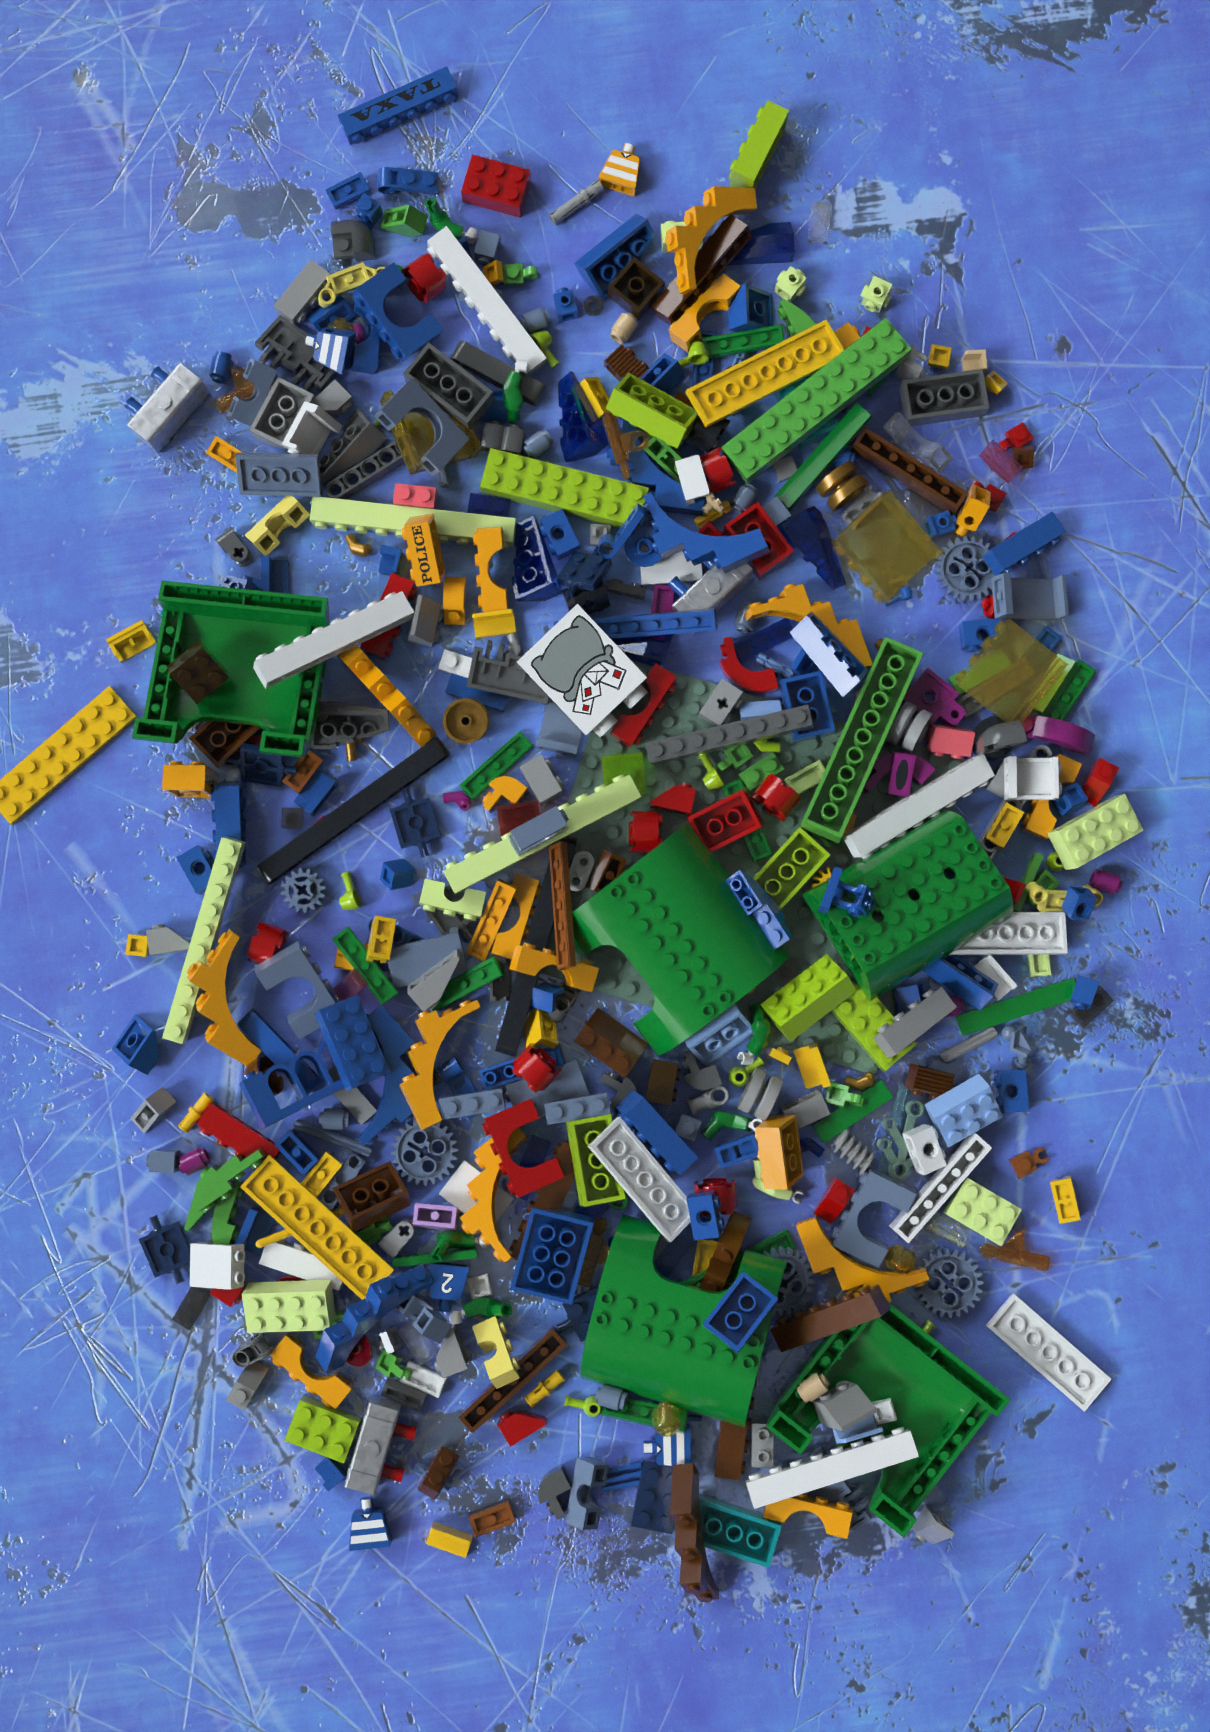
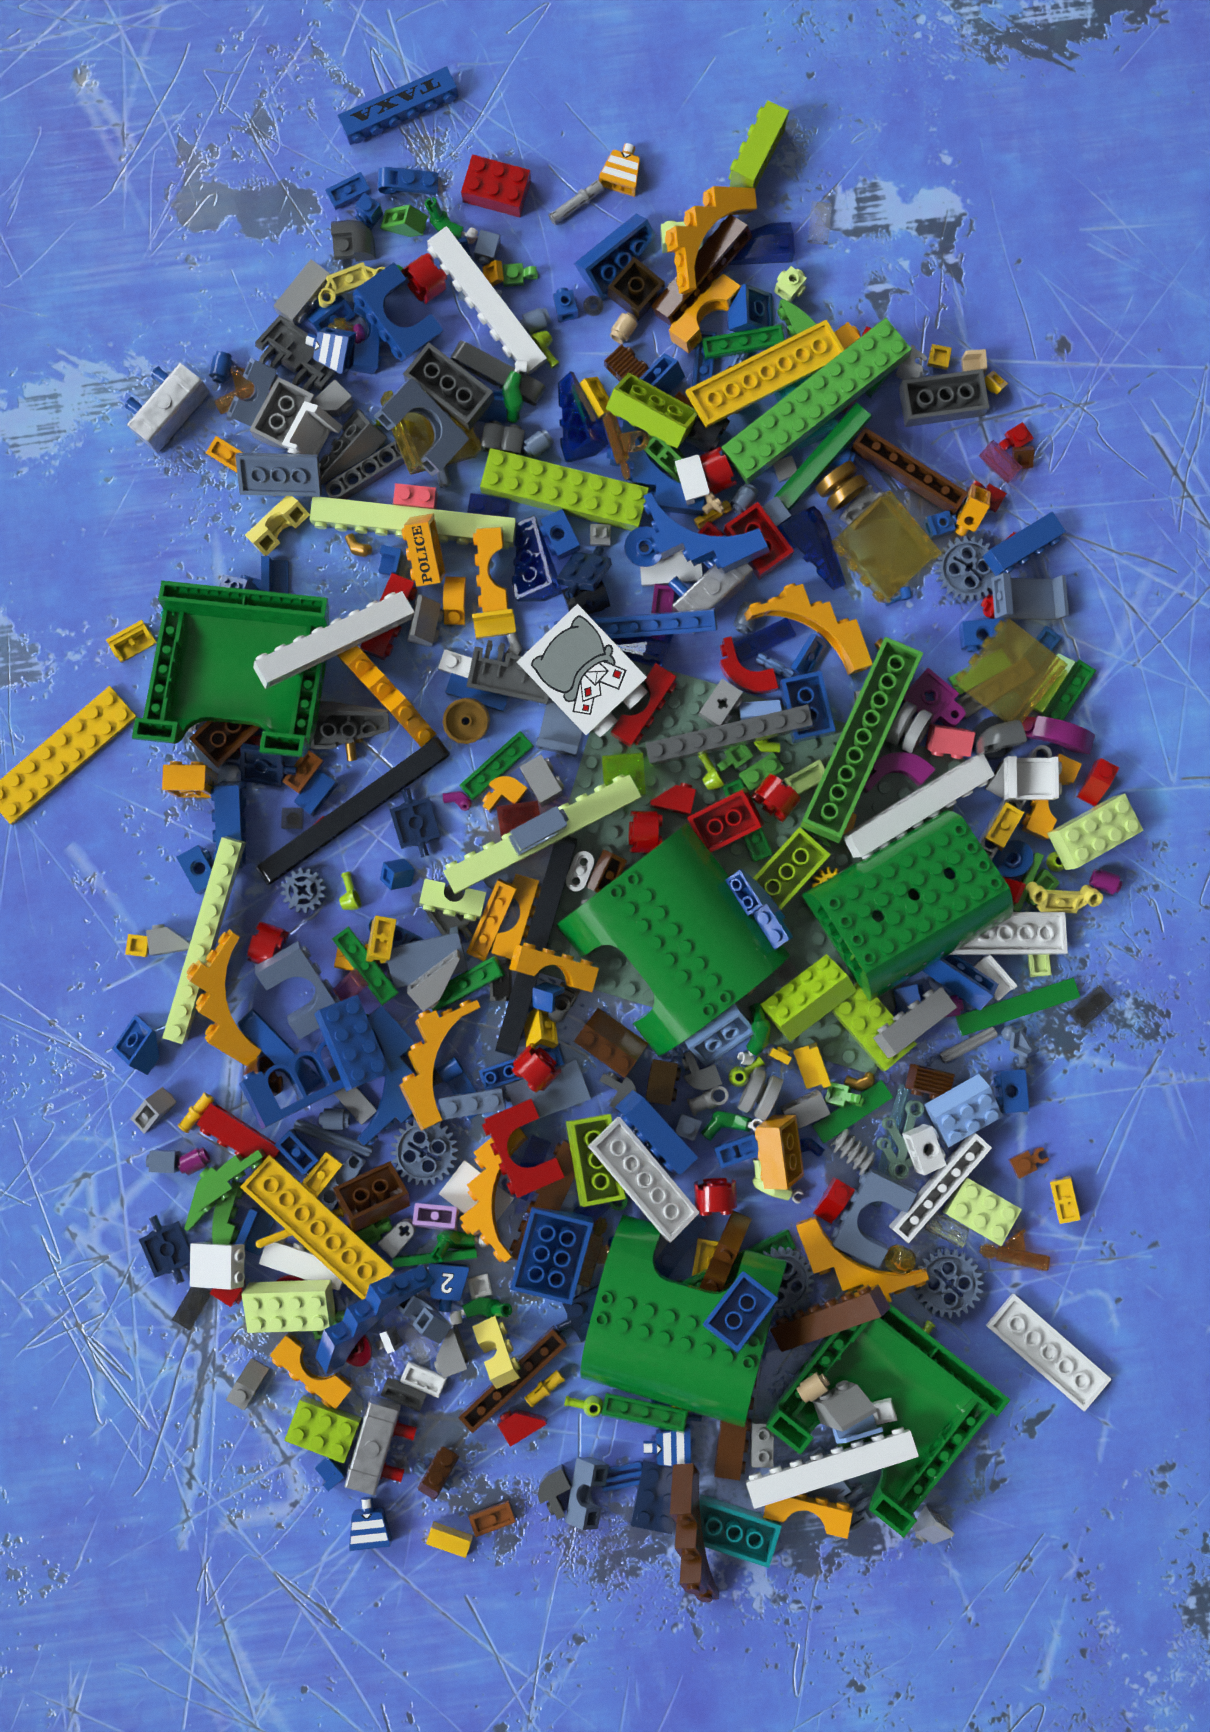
dark brown brick [167,640,230,704] -> none
dark grey piece [215,527,252,567] -> none
dark grey piece [232,1332,275,1368] -> none
bright green plate [375,1348,413,1379] -> none
sand blue arch [544,1092,610,1125] -> none
dark orange tile [549,842,576,970] -> none
sand blue brick [595,1384,628,1411] -> none
blue plate [598,503,646,559] -> none
clear smoke plate [605,579,646,601] -> none
clear yellow head [652,1402,681,1437] -> none
lime bar [678,342,709,368] -> none
blue brick [686,1190,725,1240] -> none
wedge [790,611,869,697] -> none
blue tile [818,867,875,917] -> none
yellowish green brick [860,276,892,313] -> none
clear arch [883,412,952,473] -> none
magenta tile [887,752,916,797] -> none
blue brick [1051,782,1088,817] -> none
blue brick [1061,886,1097,921] -> none
blue brick [1070,975,1099,1010] -> none
none -> blue dish [992,840,1034,878]

